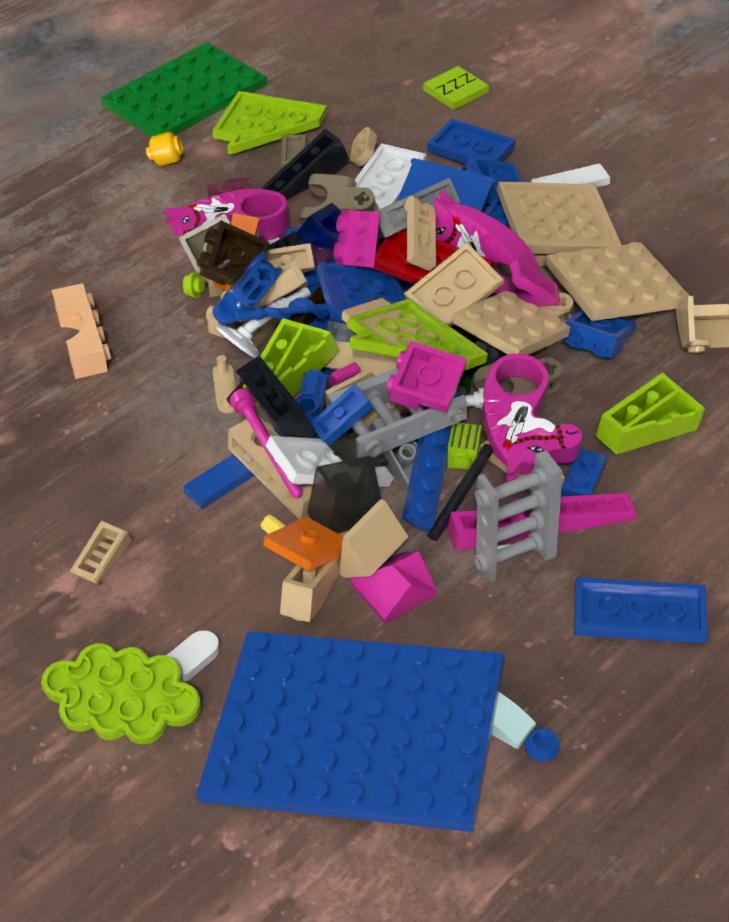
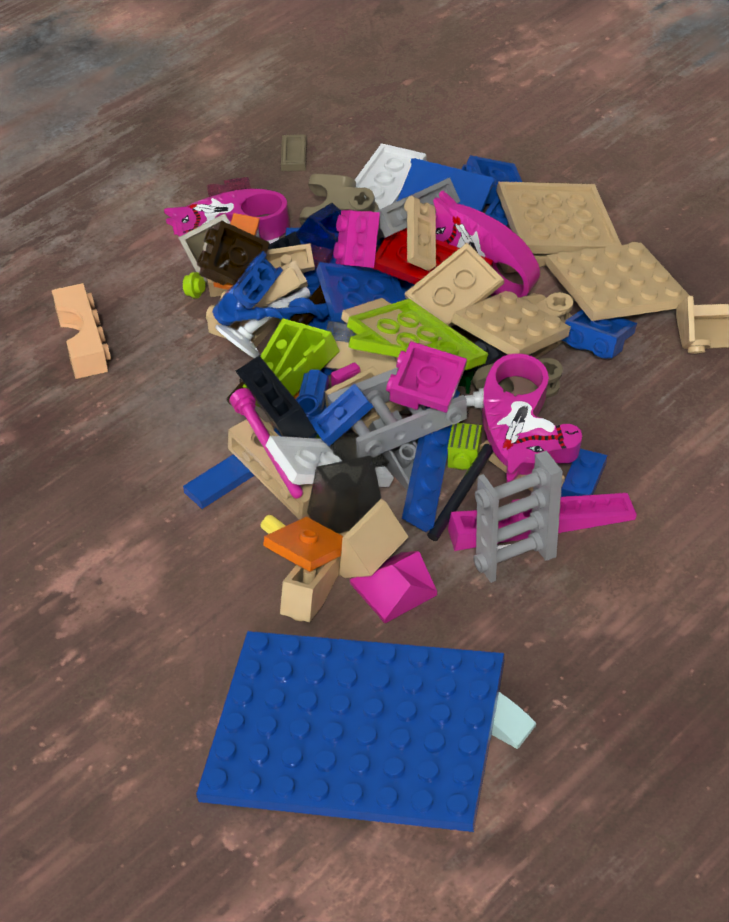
lime plate [41,643,202,744] -> none
tan slope [70,520,132,585] -> none
green plate [101,42,267,137] -> none
yellow head [146,132,184,167] -> none
white tile [167,631,220,682] -> none
lime wing [212,91,327,155] -> none
tan piece [213,355,236,413] -> none
black slope [260,129,350,200] -> none
tan plate [350,127,377,167] -> none
lime tile [423,66,489,110] -> none
blue plate [427,118,515,164] -> none
dark pink slope [510,258,560,307] -> none
blue plate [525,728,560,762] -> none
white tile [531,163,610,188] -> none
blue plate [574,577,708,644] -> none
lime wedge [596,372,705,455] -> none

